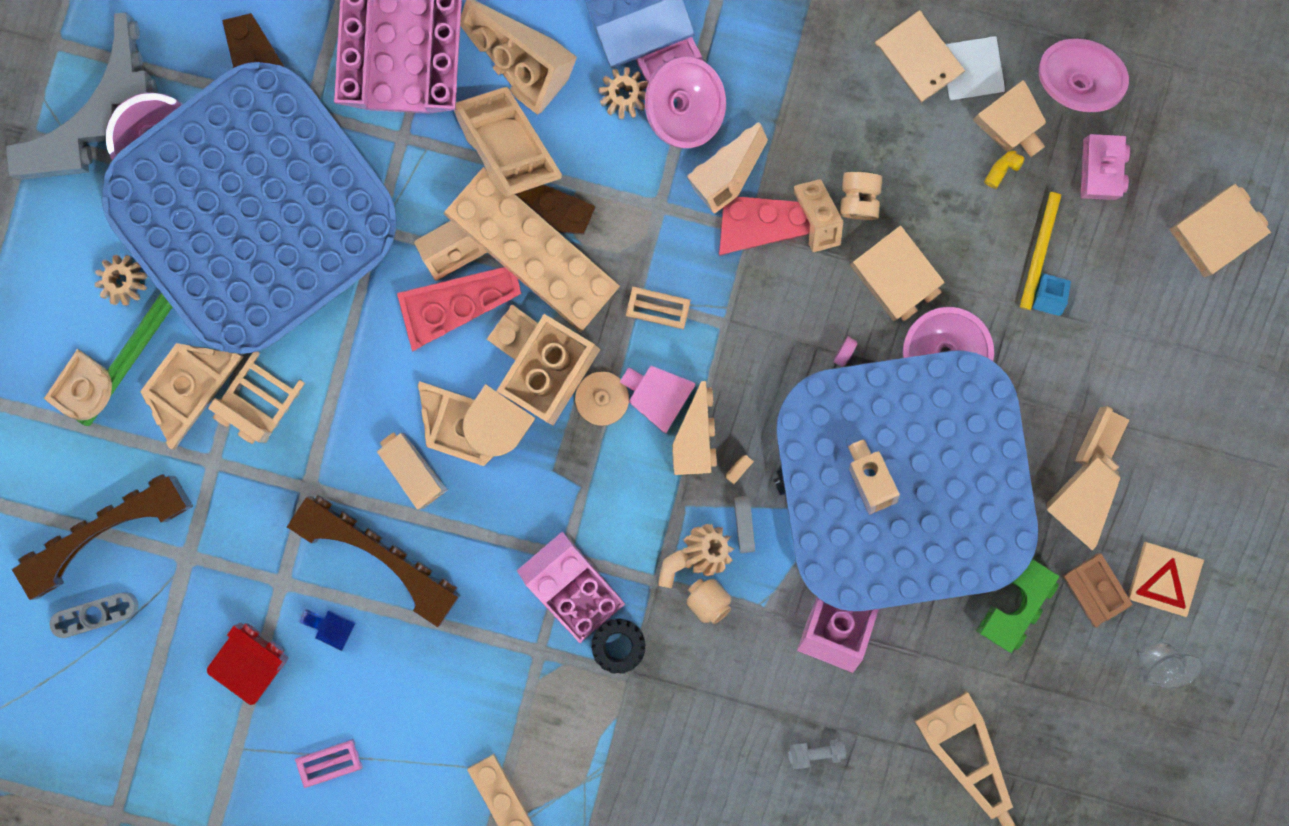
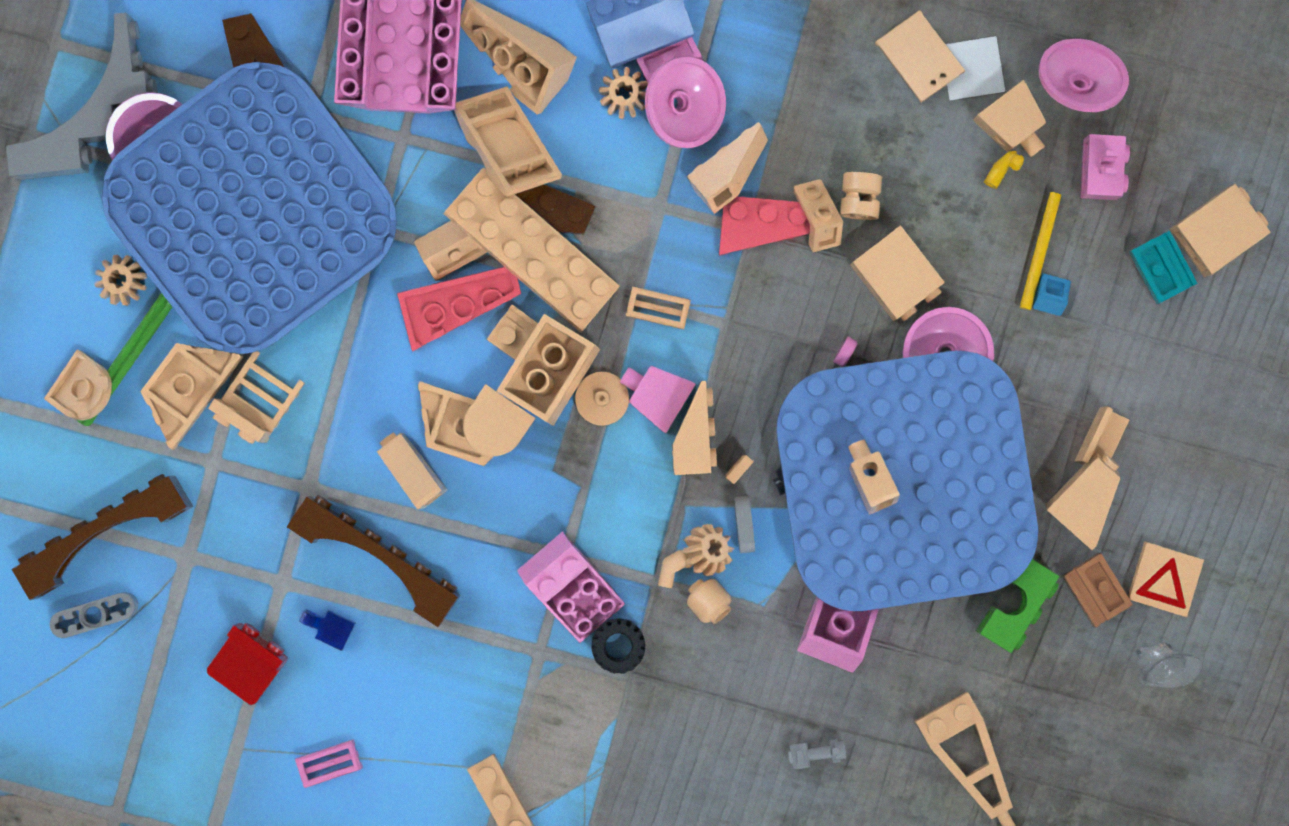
none -> teal plate [1129,230,1198,305]

